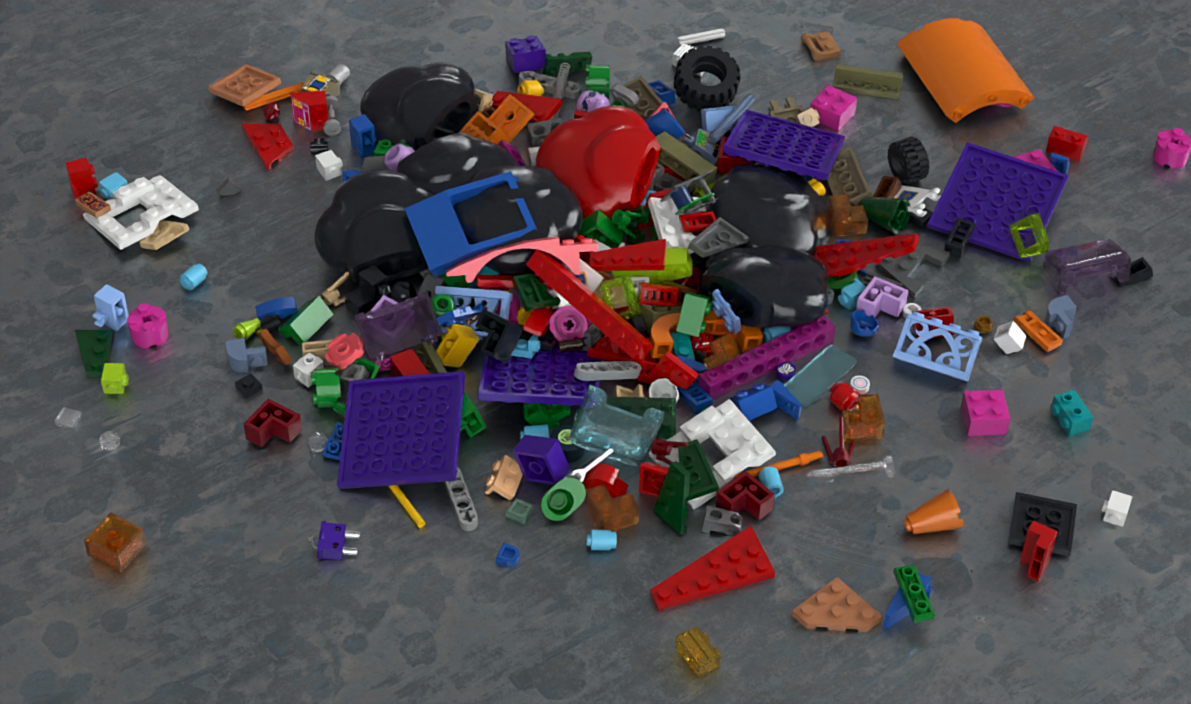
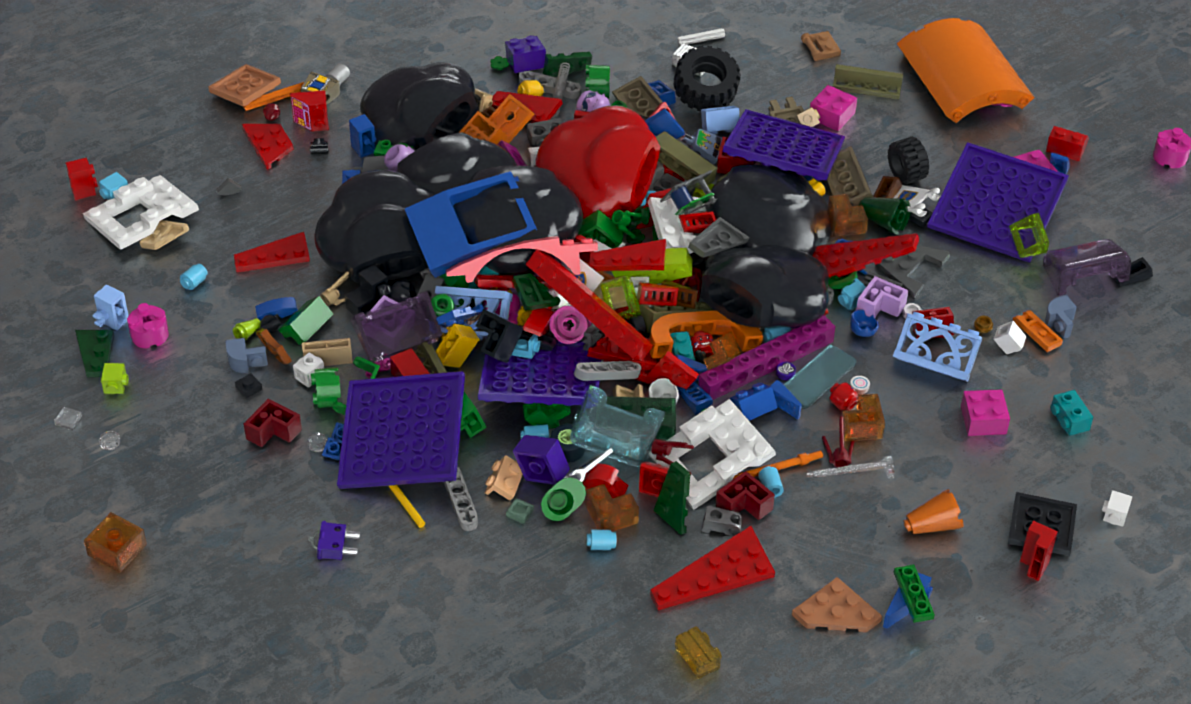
tile [75,192,111,218] -> none
white brick [315,150,343,181] -> none
light grey wheel [323,96,341,136] -> none
coral plate [325,333,364,370] -> none
light grey plate [340,363,370,387] -> none
blue tile [496,543,520,566] -> none
dark brown pin [558,337,583,353] -> none
light grey beam [610,83,639,107] -> none
green brick [676,292,712,337] -> none
dark green wing [678,439,719,502] -> none
sand blue axle [710,94,755,142] -> none
medium blue plate [711,289,741,334] -> none
black slope [944,218,976,258] -> none
none -> red wing [234,232,310,273]
none -> green plant [490,56,509,70]

